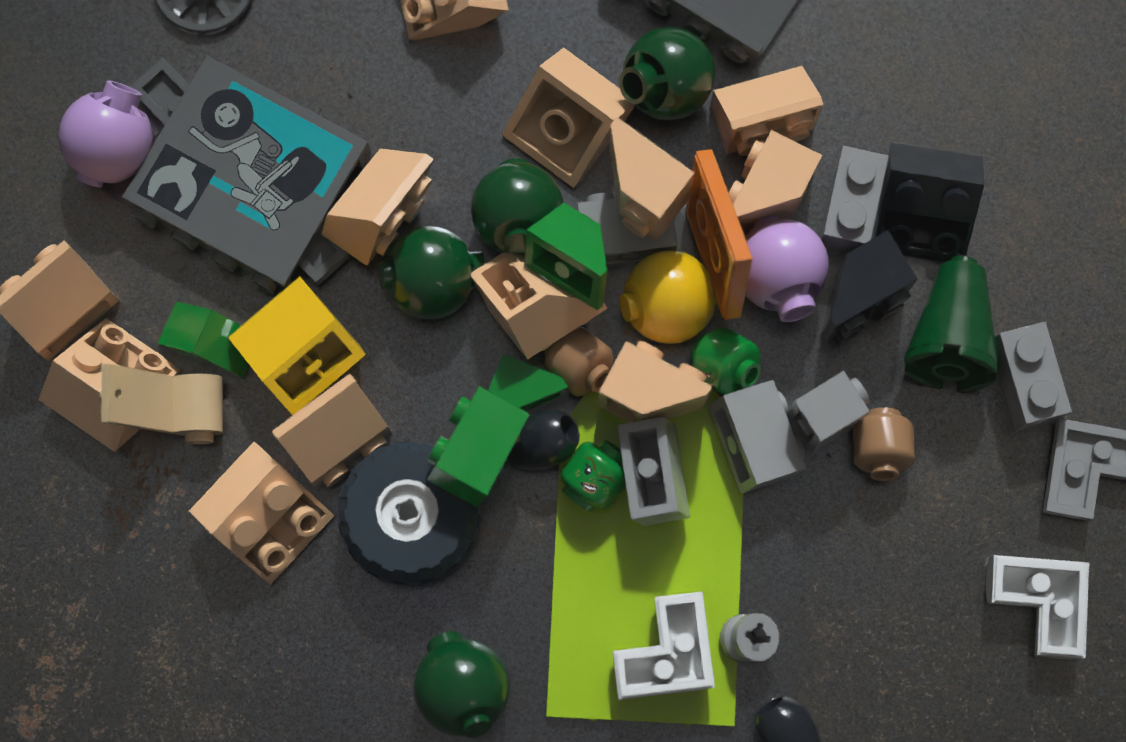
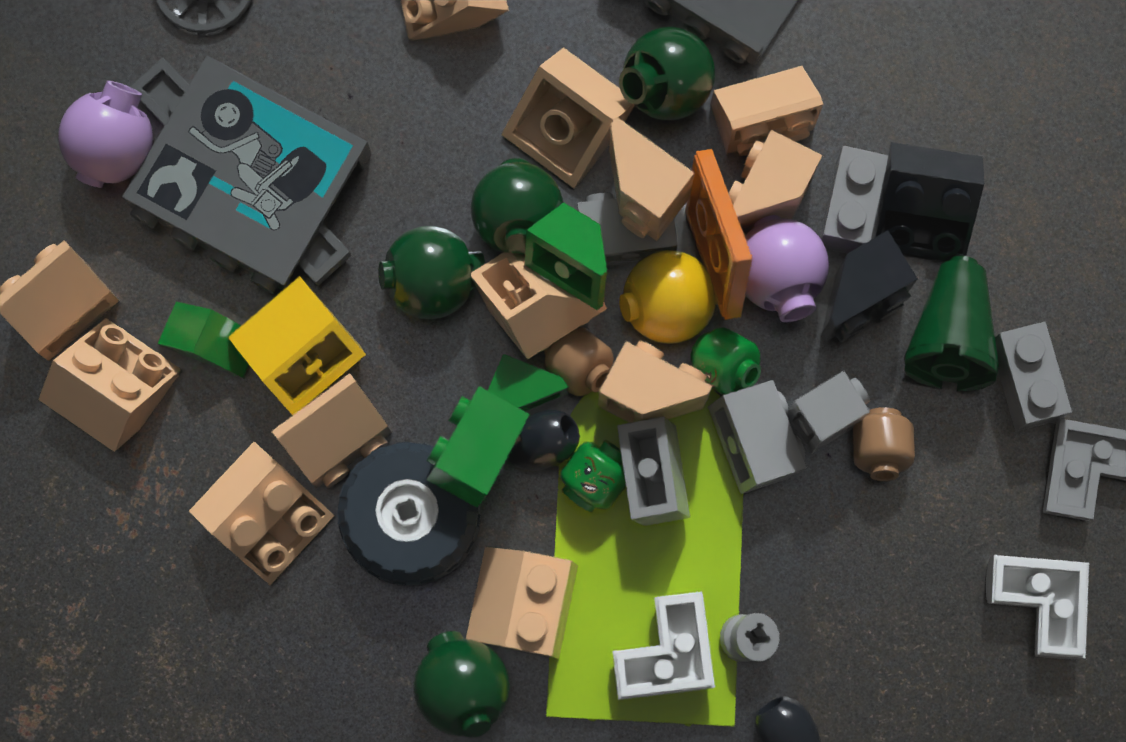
tan door [99,364,223,444] -> none
light nougat slope [321,149,434,266] -> none
none -> light nougat slope [466,547,578,659]

